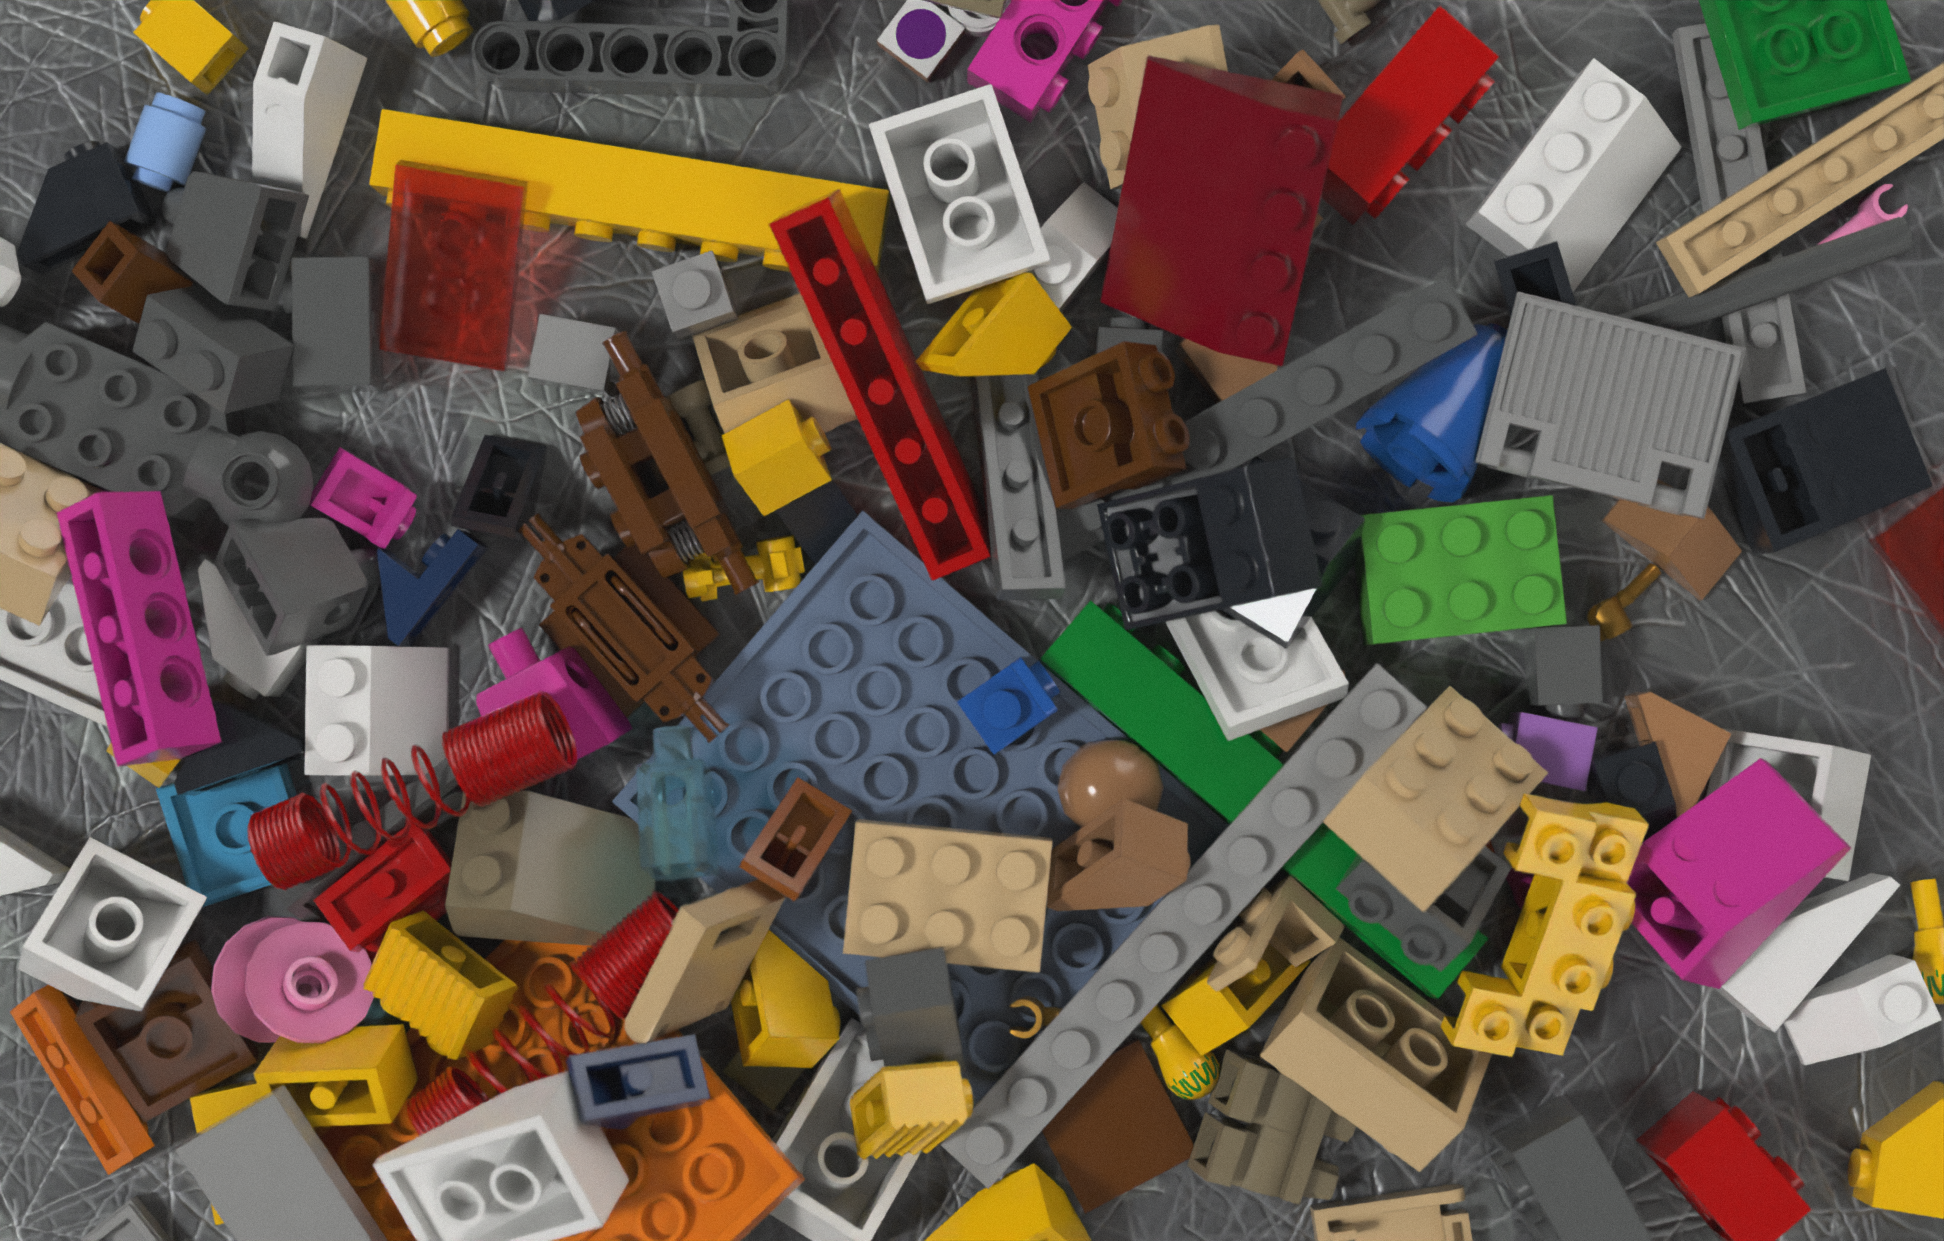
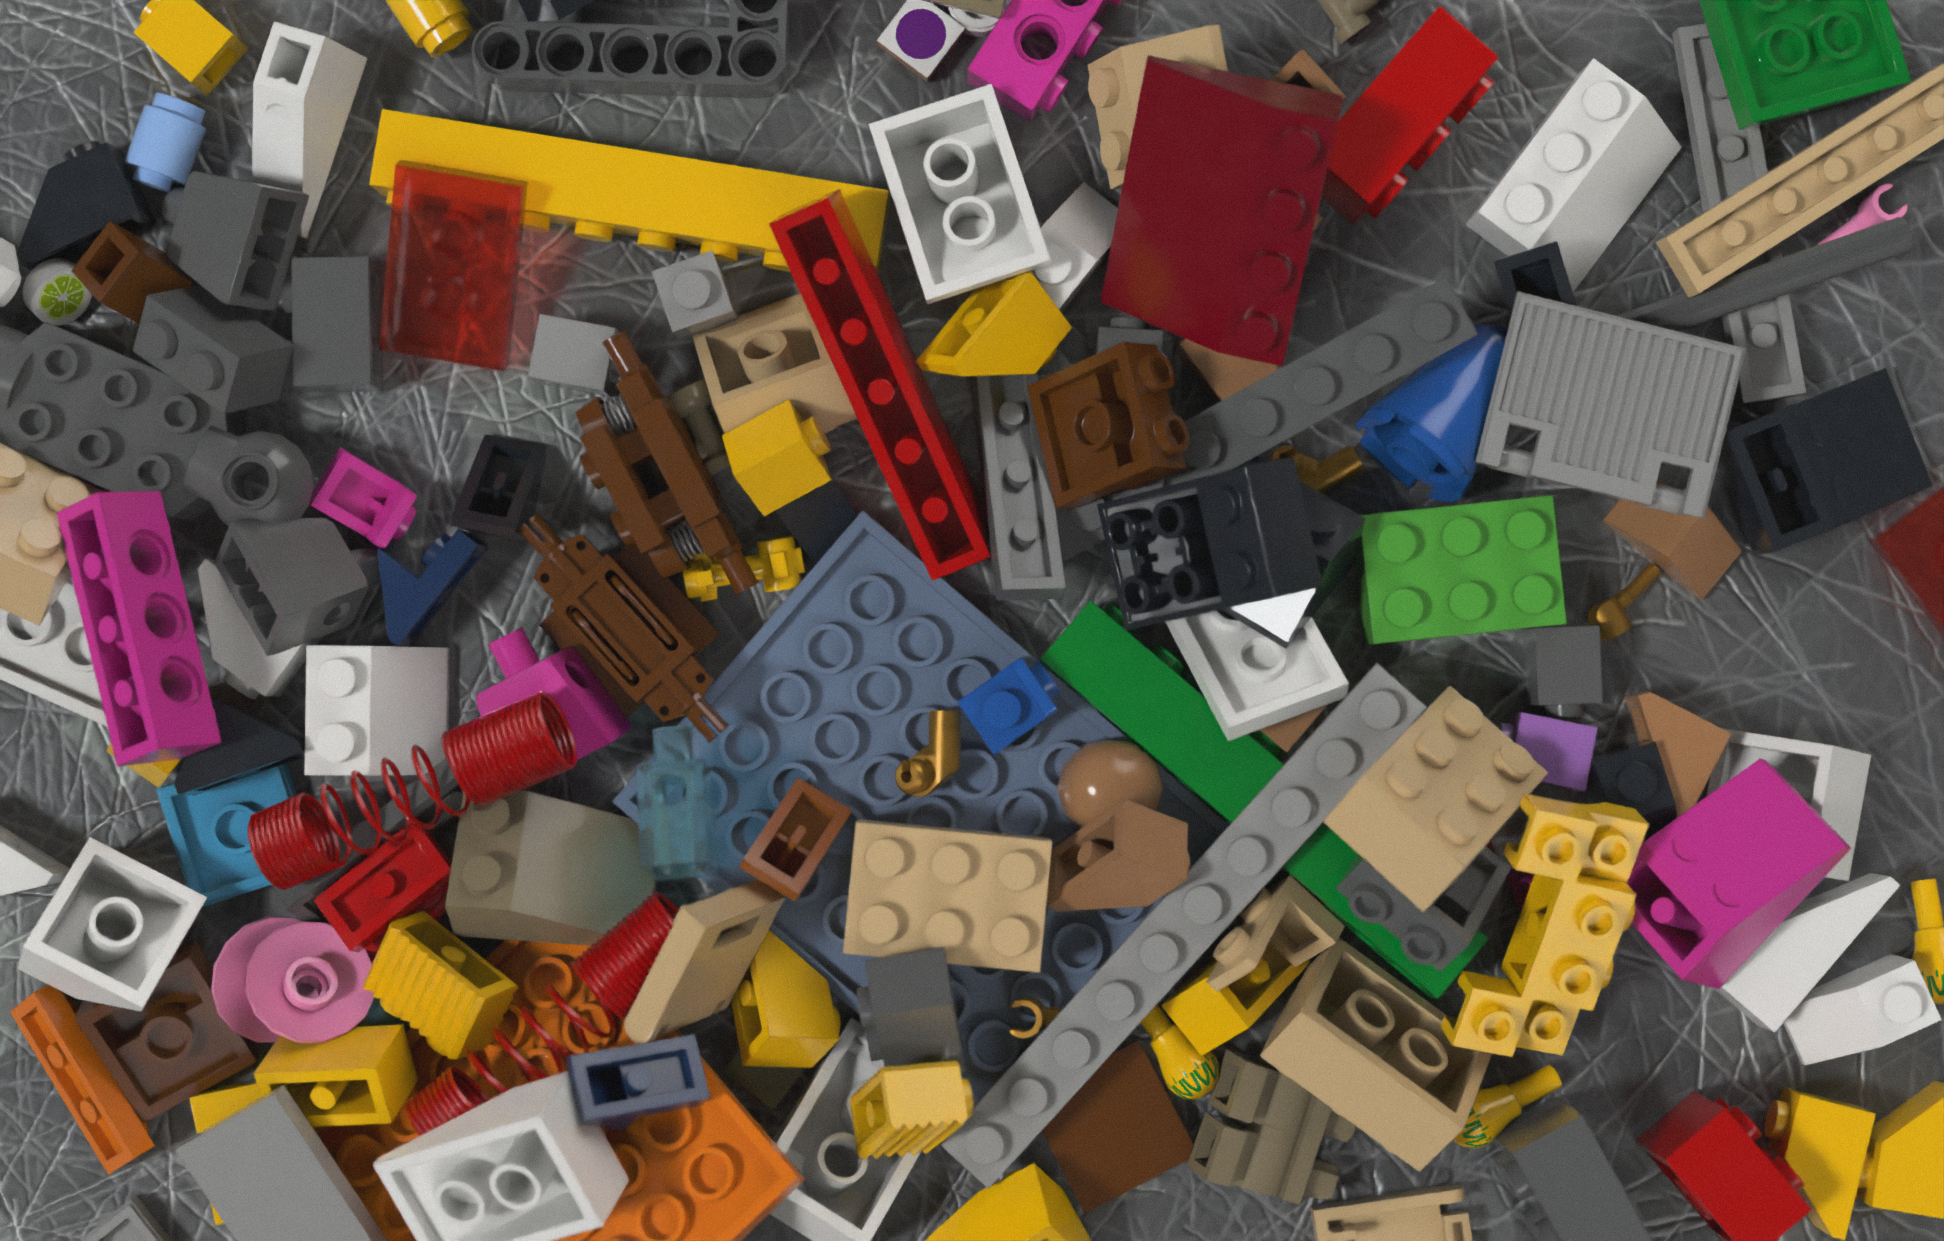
none -> tile [22,258,92,325]
none -> pearl gold arm [894,711,961,797]
none -> pearl gold arm [1269,445,1365,495]
none -> yellow piece [1453,1064,1562,1149]
none -> yellow slope [1764,1086,1876,1240]

